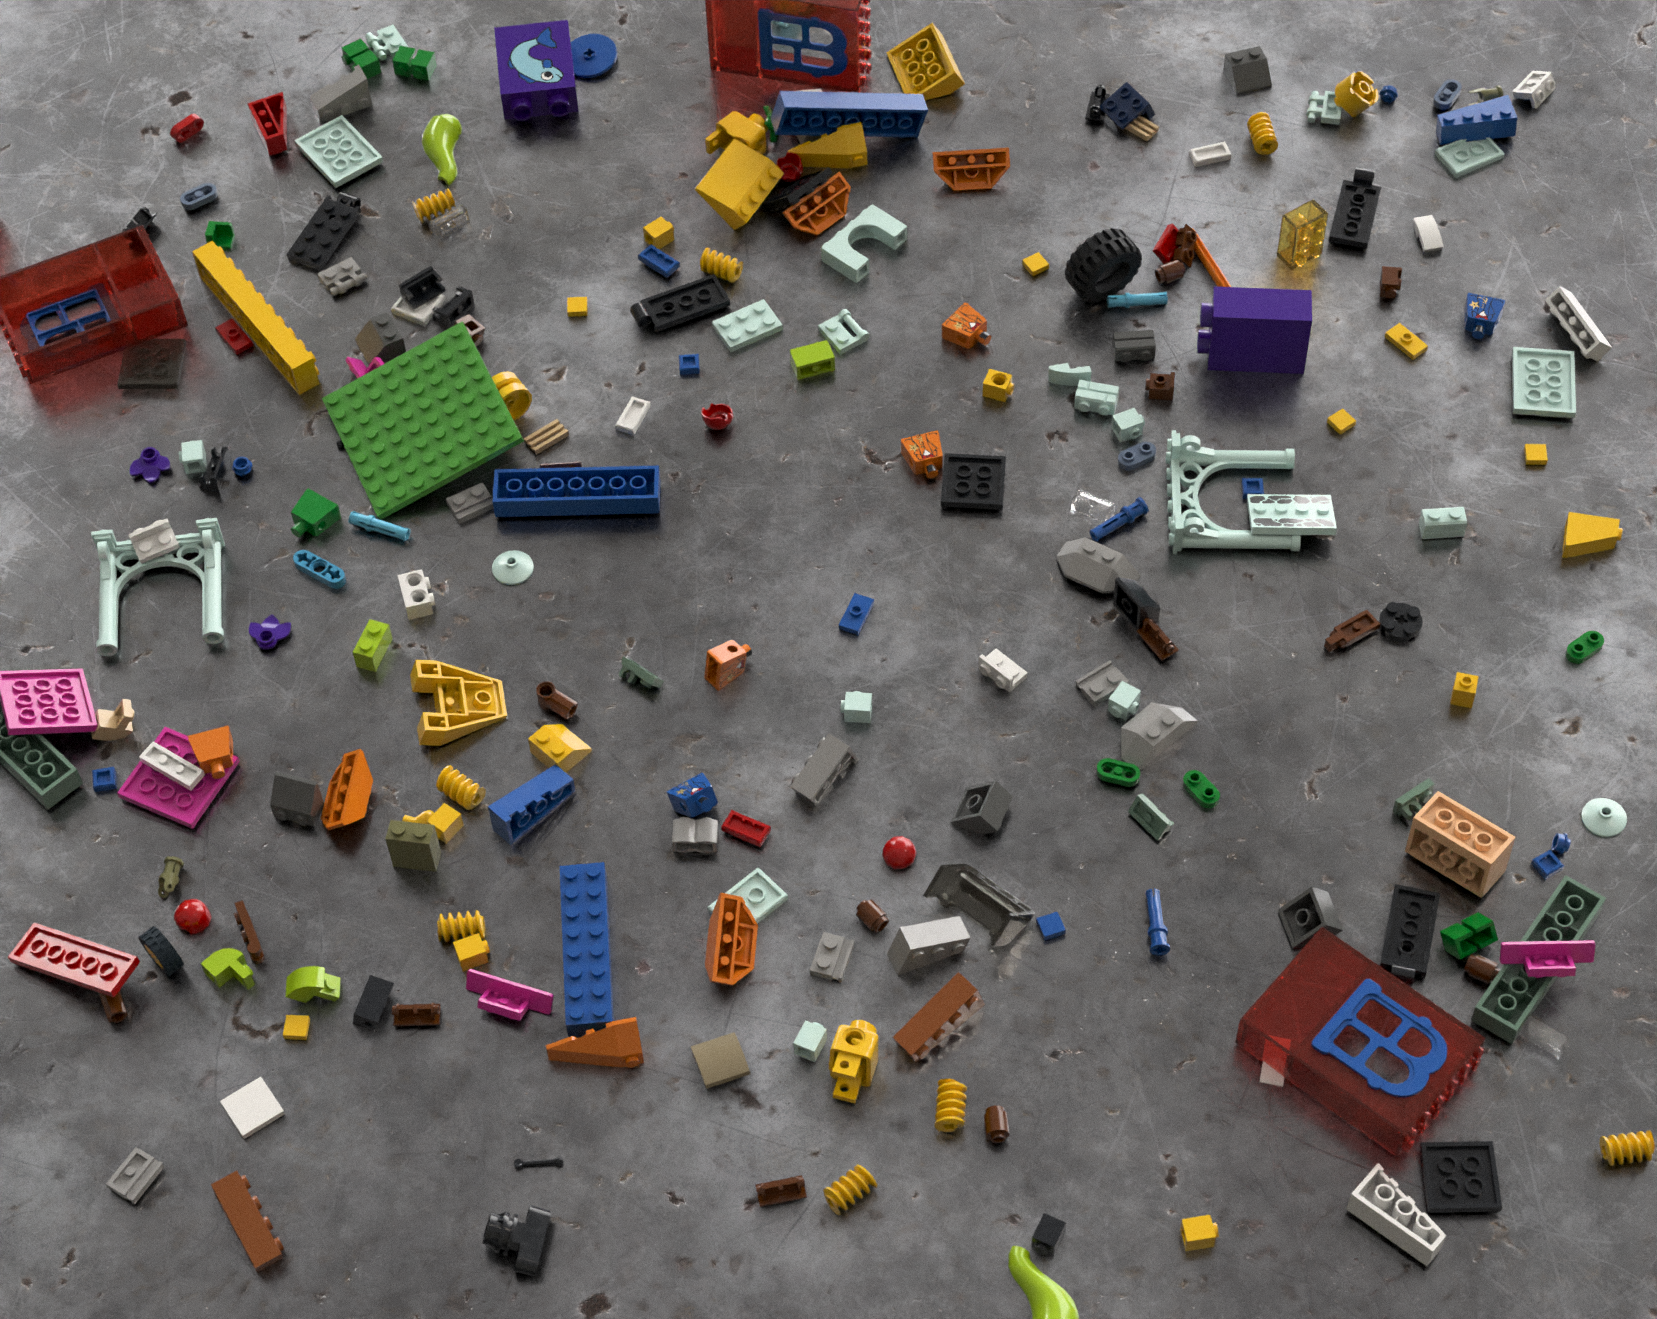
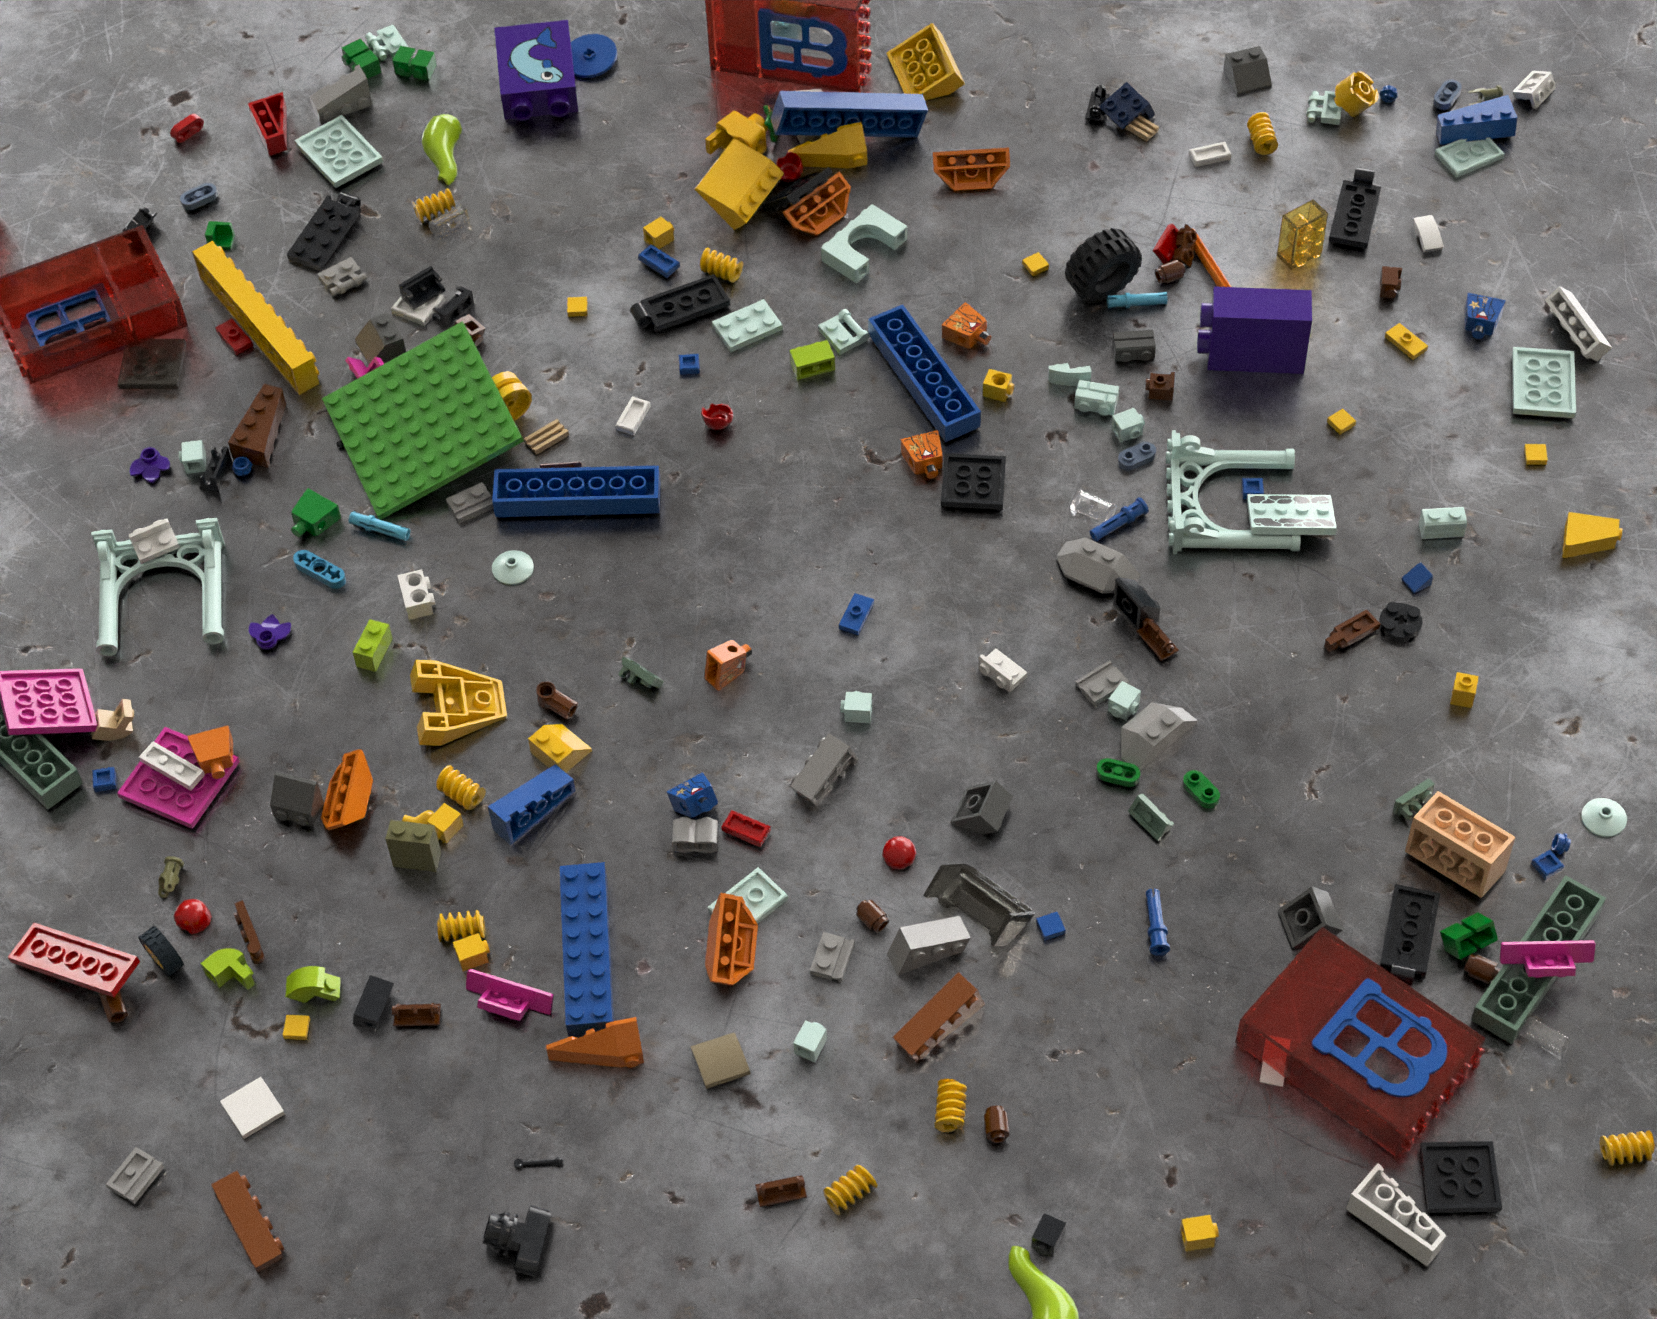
yellow piece [829,1020,878,1103] -> none
green plate [1566,631,1604,664] -> none
none -> reddish brown wedge [228,383,286,468]
none -> blue brick [868,304,981,442]
none -> blue slope [1402,562,1433,594]

